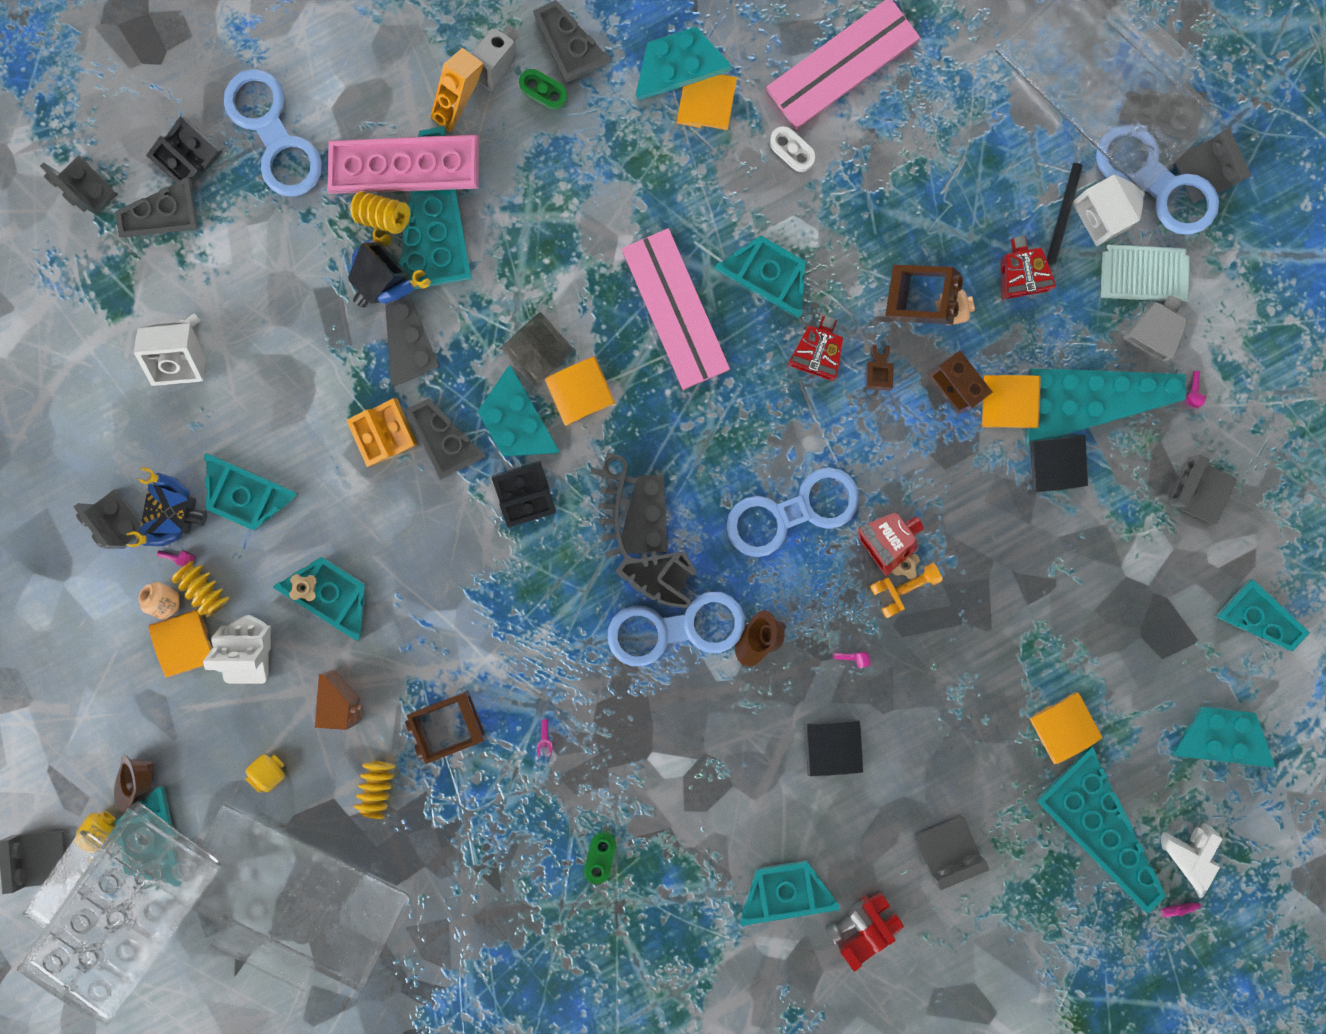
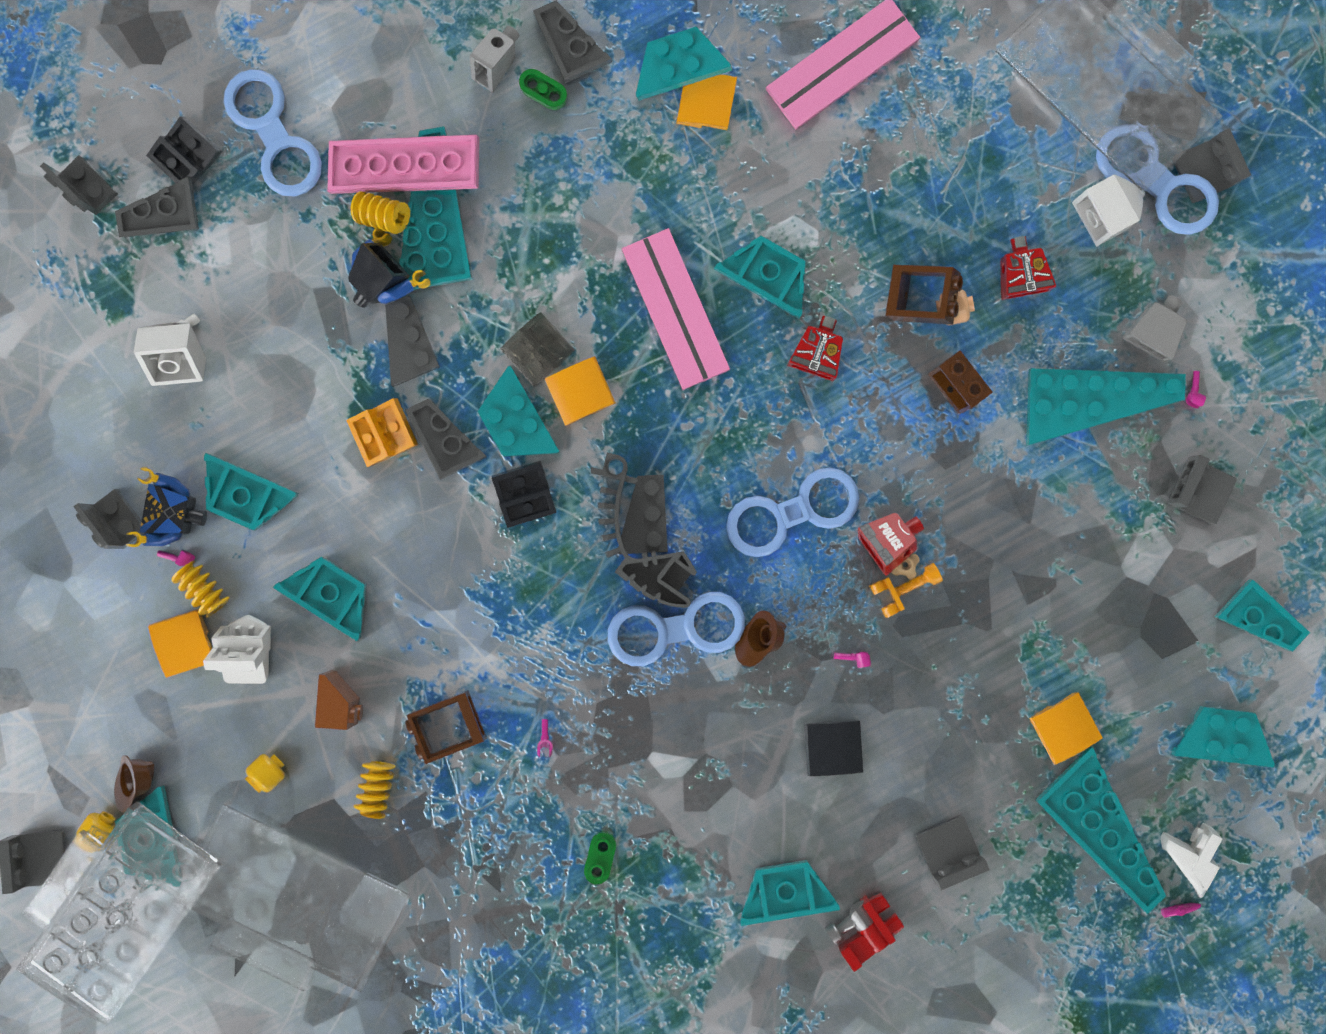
light nougat head [138,582,180,620] -> none
tan plate [289,574,317,601] -> none
light orange slope [430,48,483,132] -> none
white plate [770,126,815,172] -> none
reddish brown plate [865,344,894,391] -> none
light orange slope [982,375,1041,428] -> none
black slope [1030,434,1088,492] -> none
black bar [1047,163,1083,265] -> none
light aqua window [1101,244,1190,302] -> none

